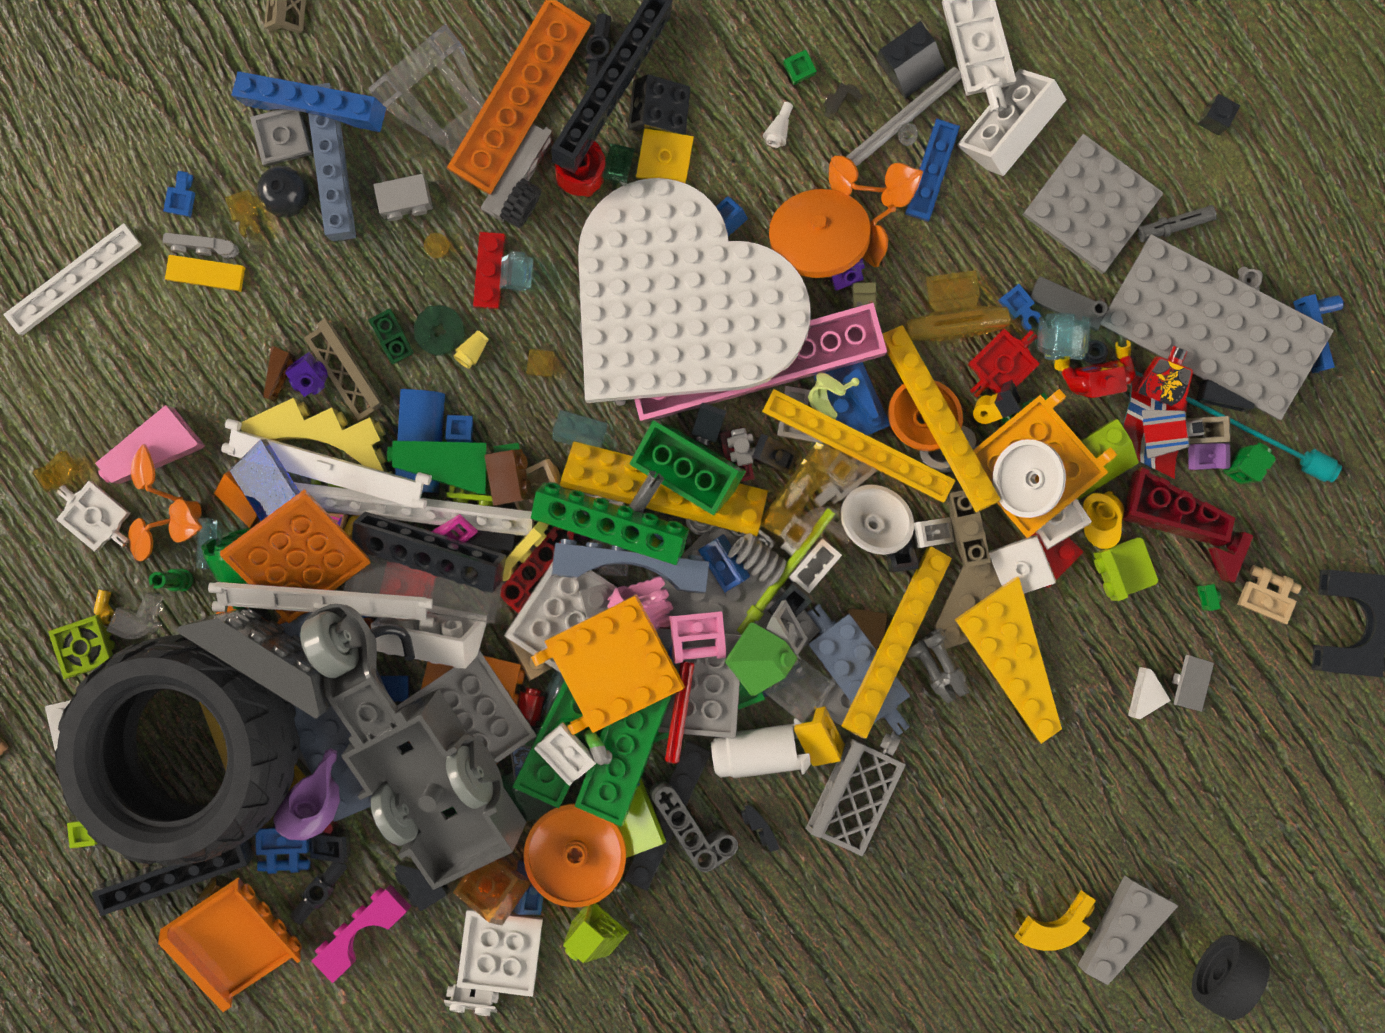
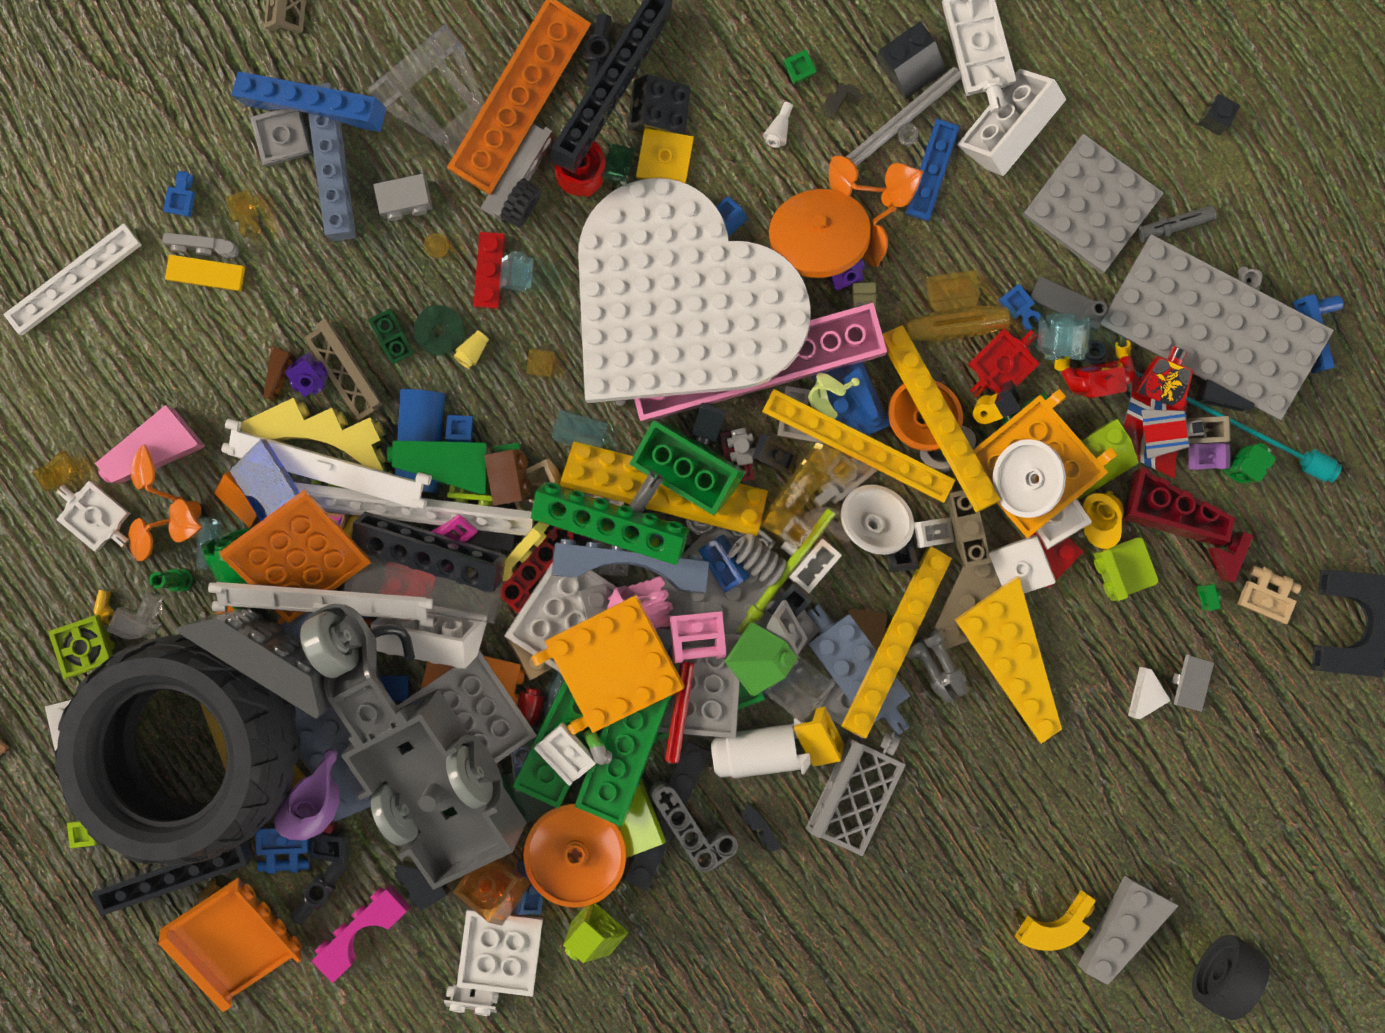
black cylinder [257,166,310,218] -> none

